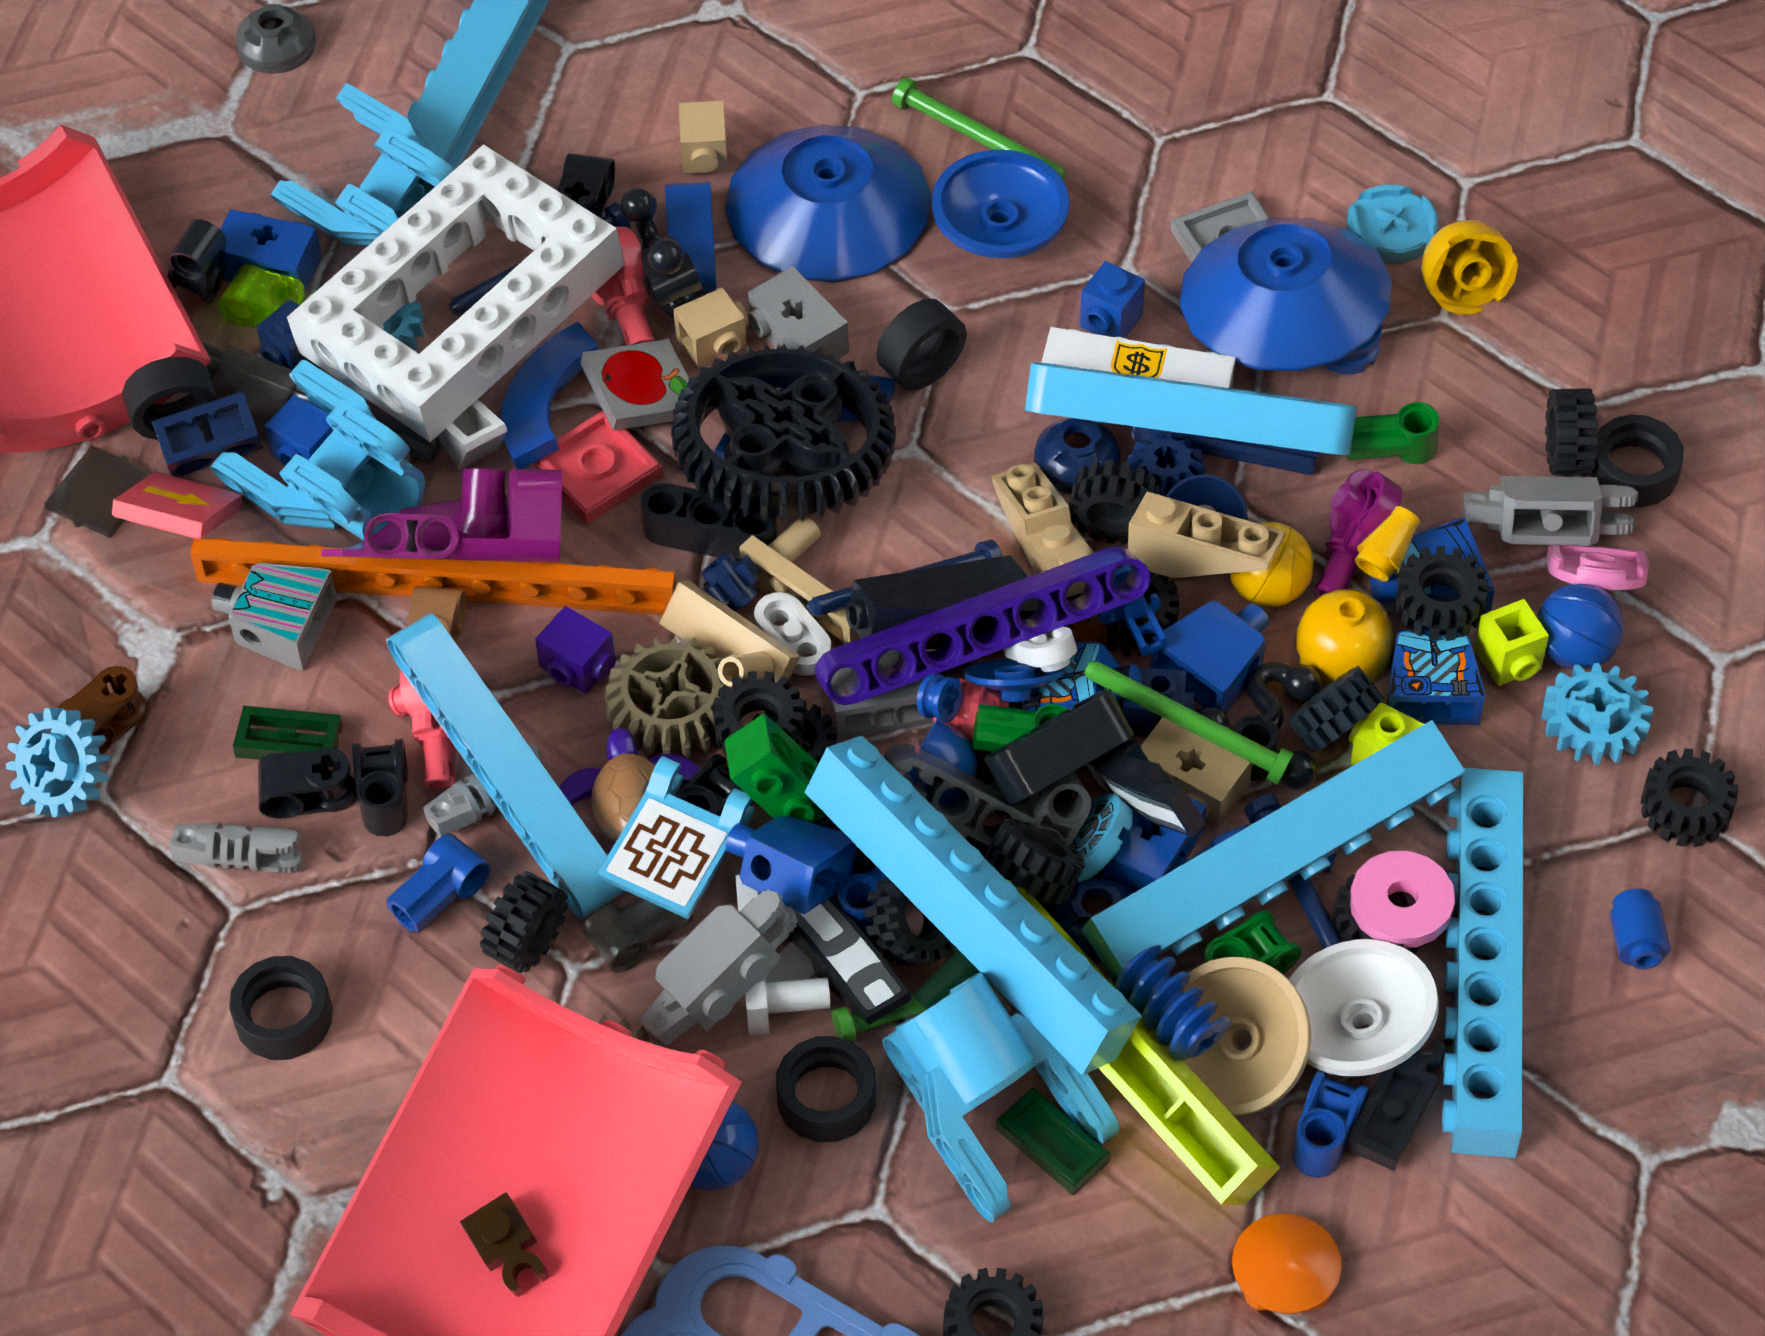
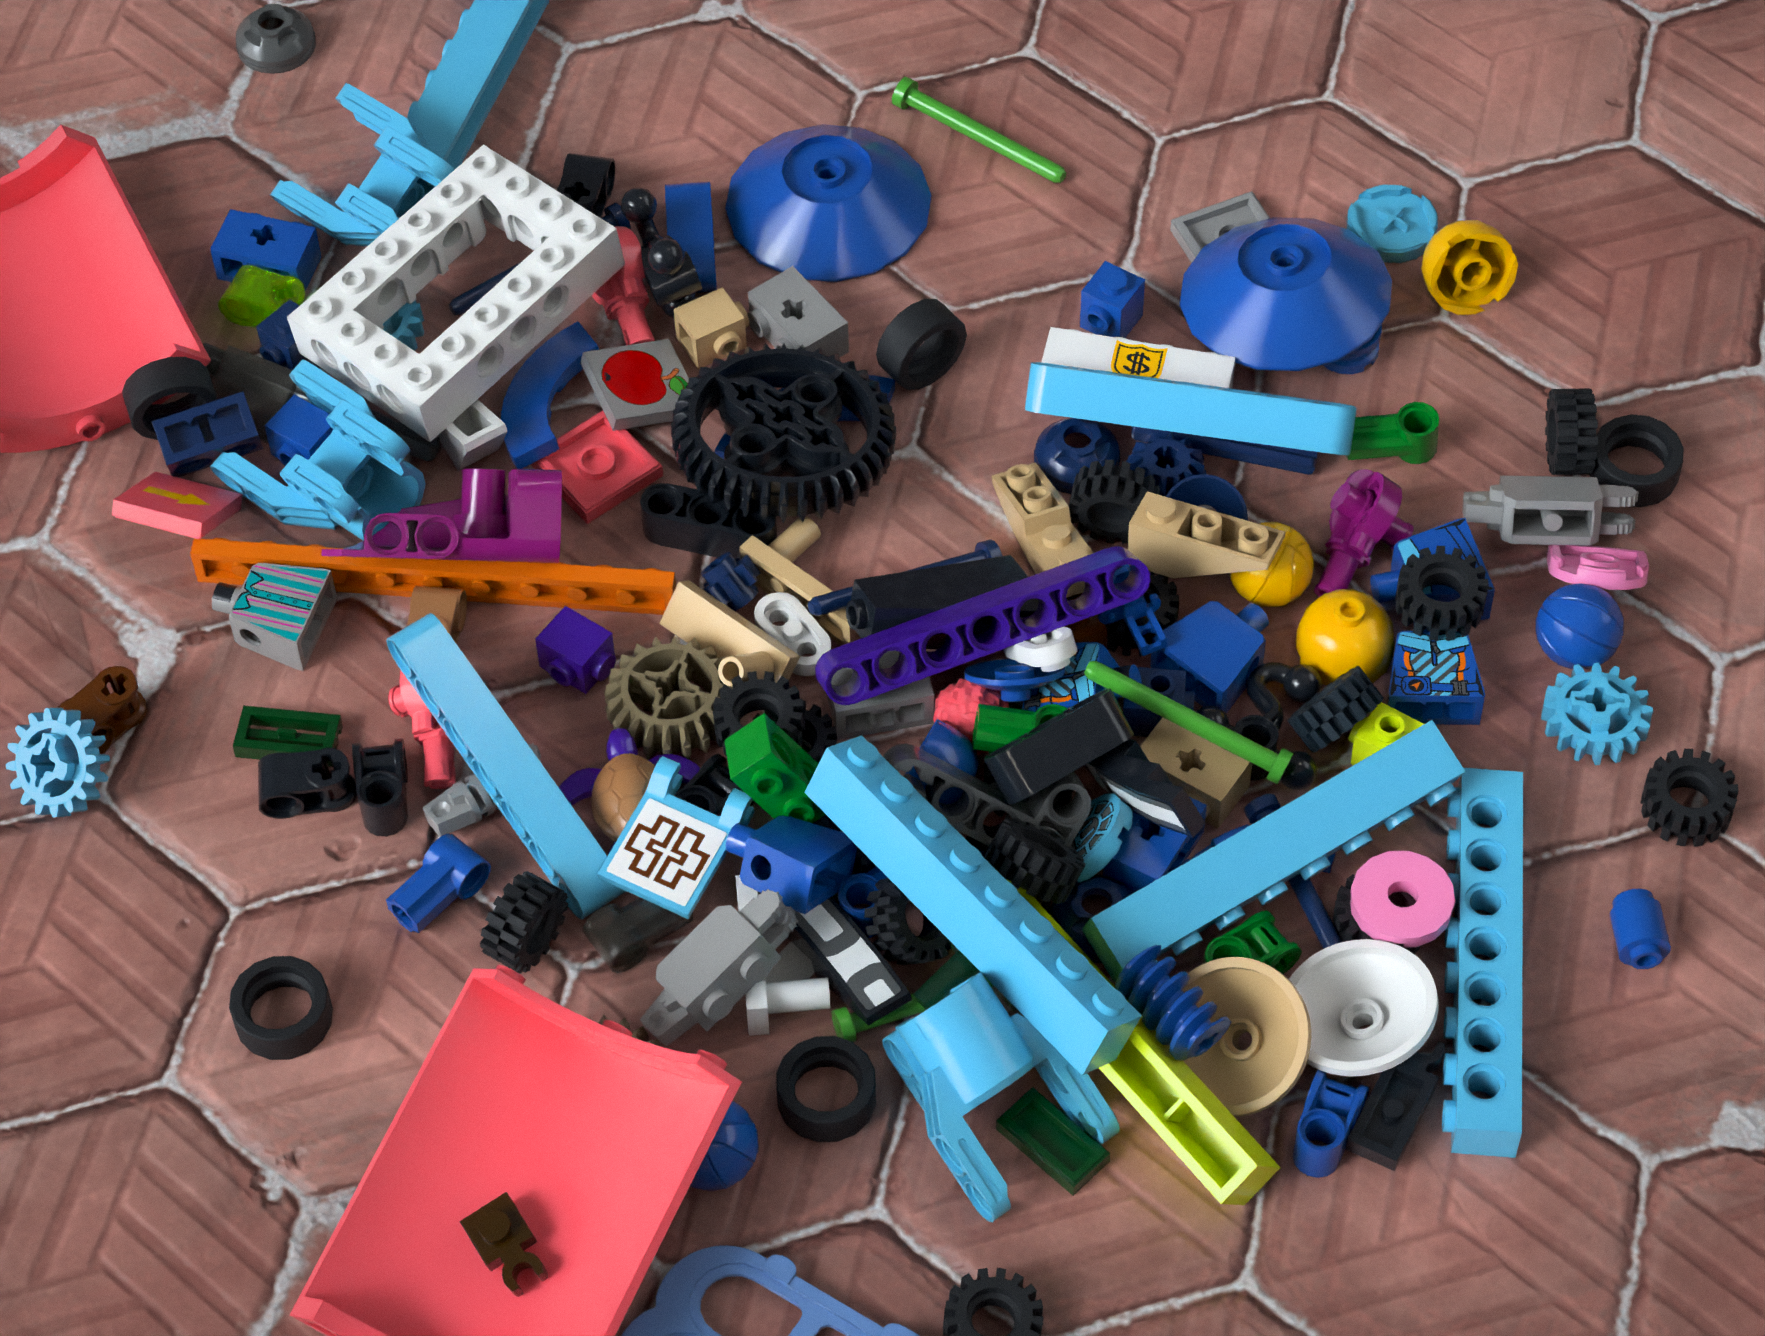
clear smoke piece [44,445,153,538] -> none
black piece [167,219,227,304] -> none
light grey hinge [170,822,303,873] -> none
tan brick [679,100,728,174] -> none
blue bush [917,673,963,722] -> none
blue dish [932,150,1069,258] -> none
orange dish [1232,1213,1342,1314] -> none
yellow cone [1355,506,1421,582] -> none
neon yellow brick [1474,599,1549,686] -> none

